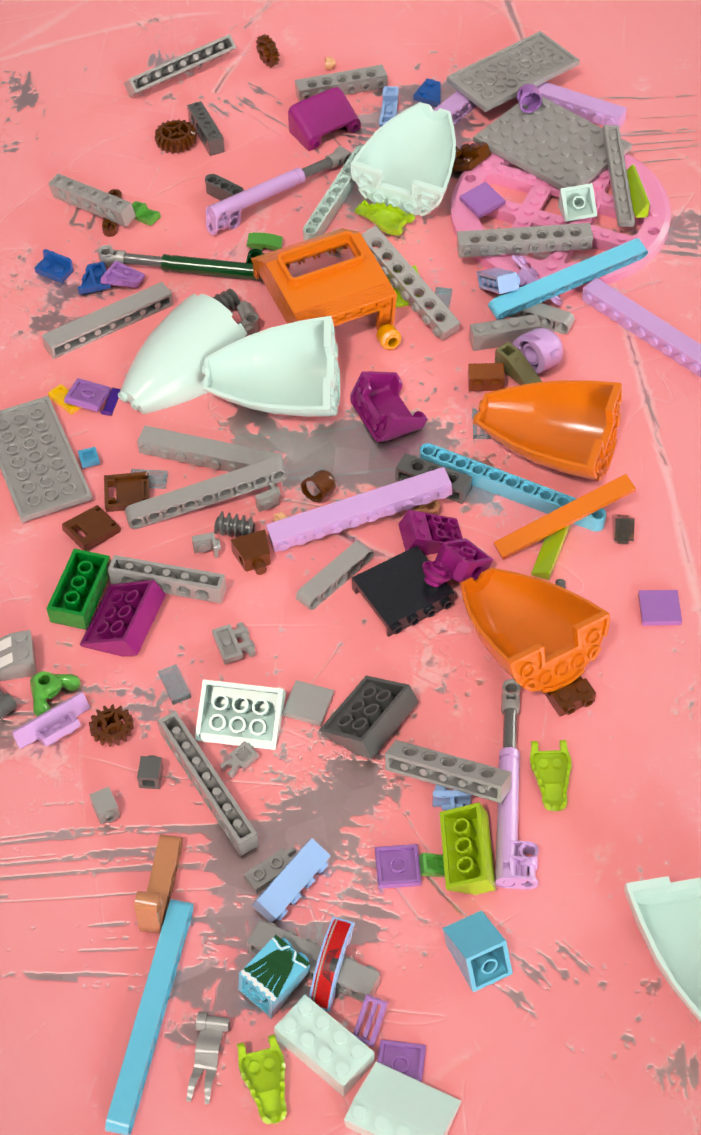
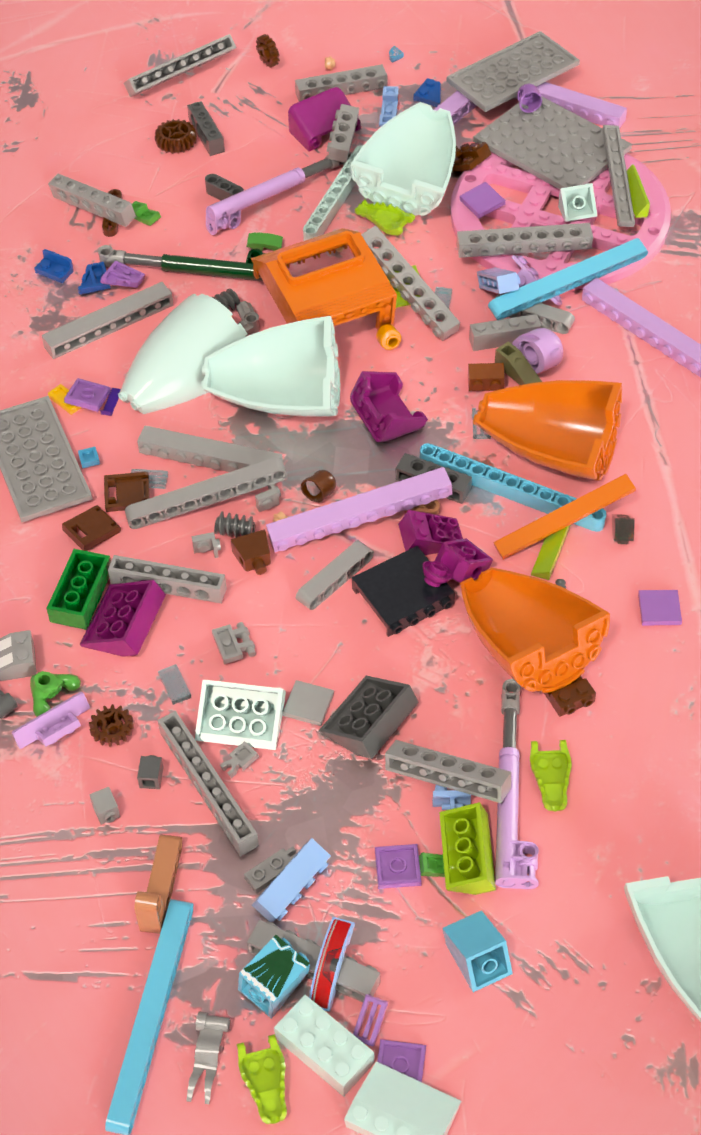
none -> light grey brick [326,104,360,163]
none -> dark azure tile [389,46,404,63]

